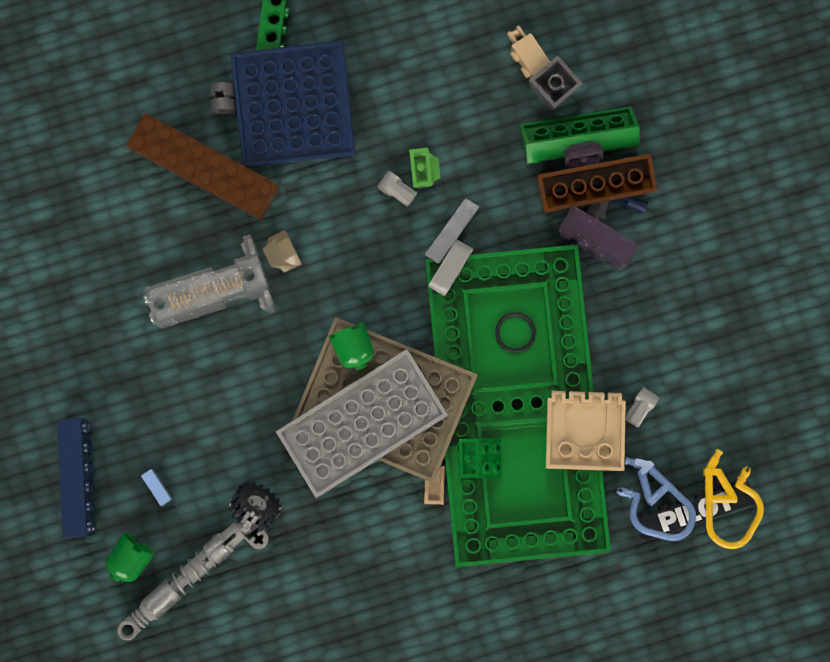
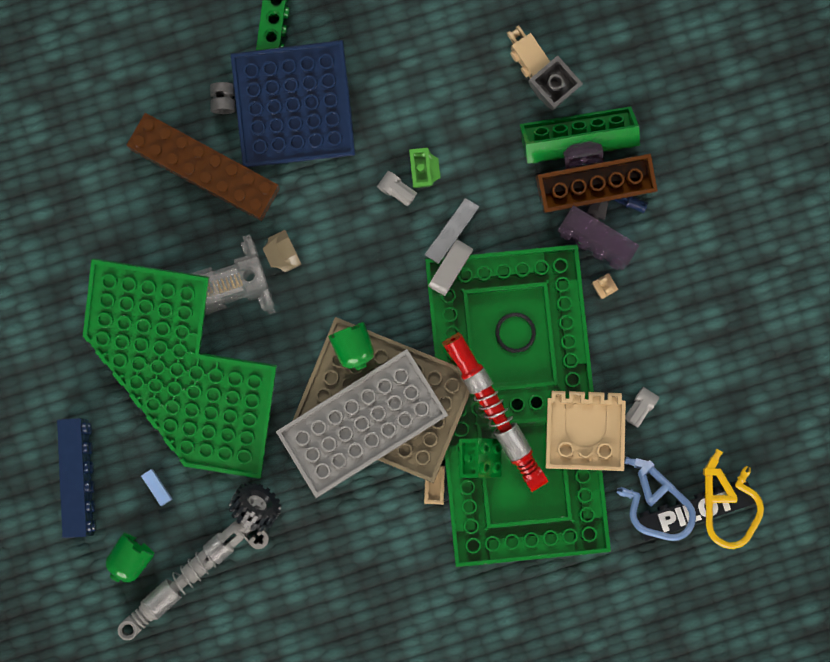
none -> green plate [83,258,277,479]
none -> red piece [442,332,548,492]
none -> tan tile [592,273,618,299]

